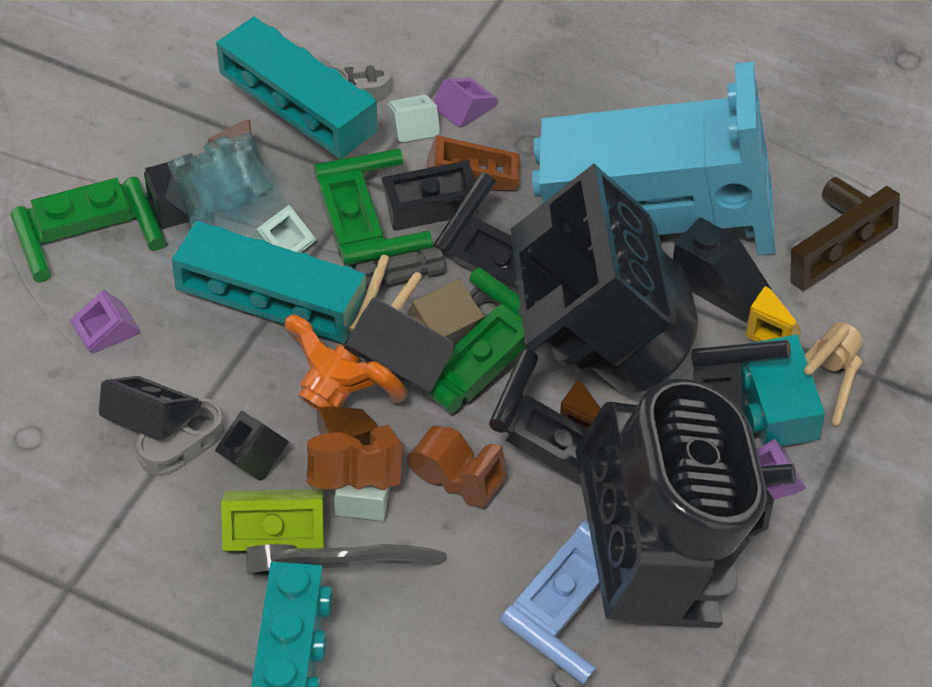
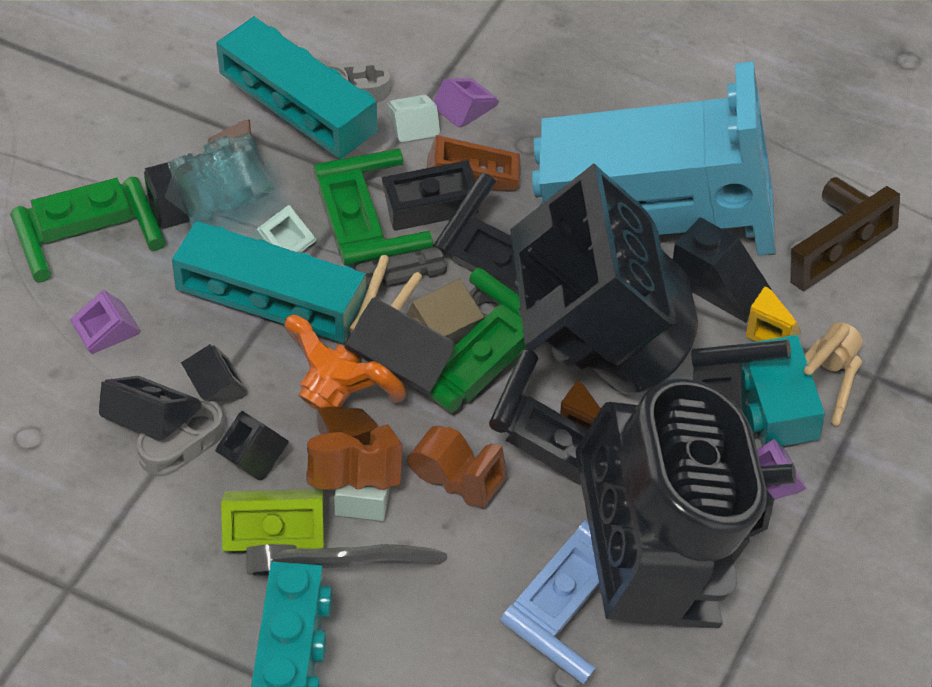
none -> black slope [181,344,247,401]

